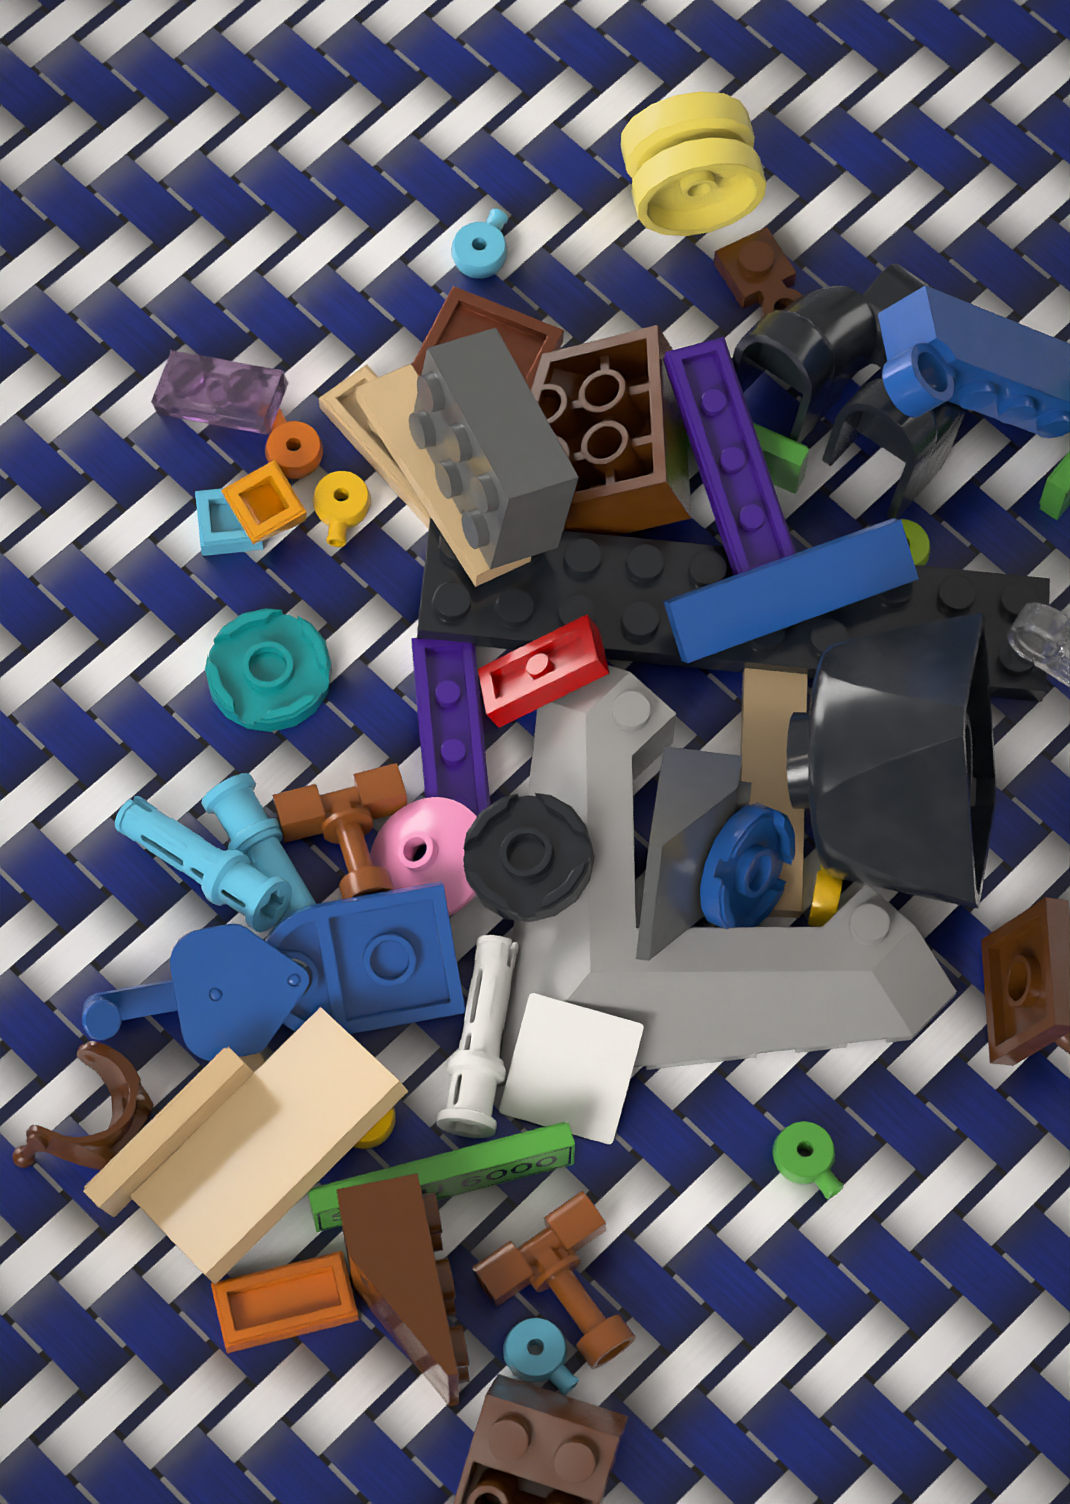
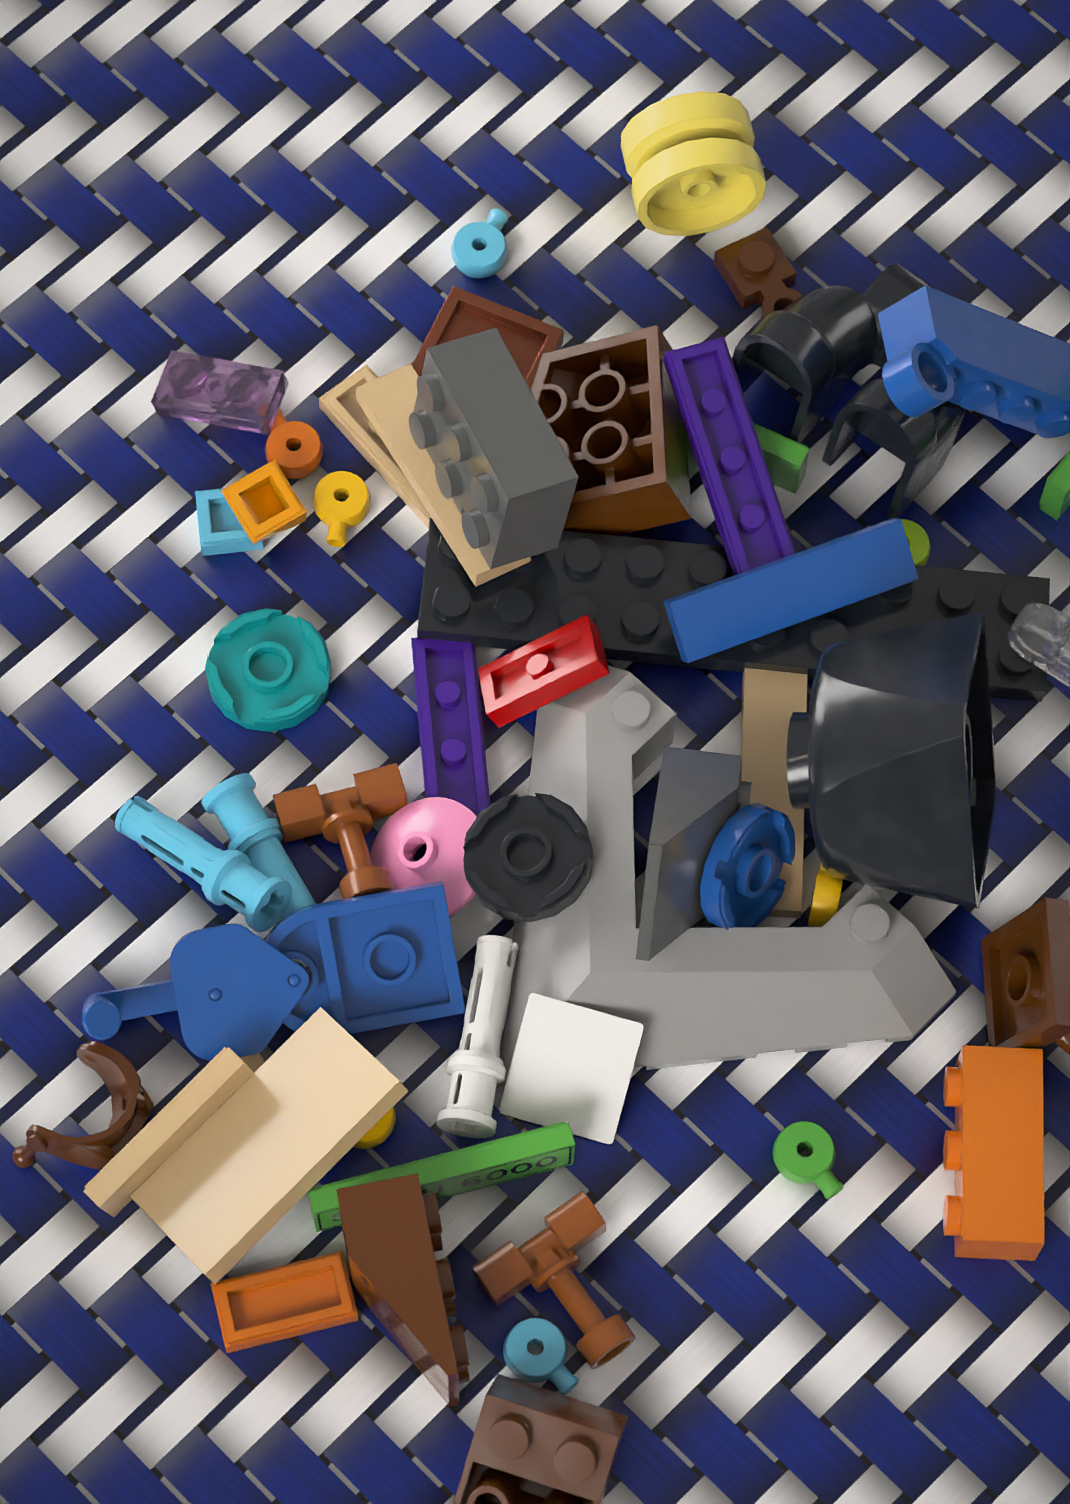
none -> orange brick [943,1045,1044,1261]

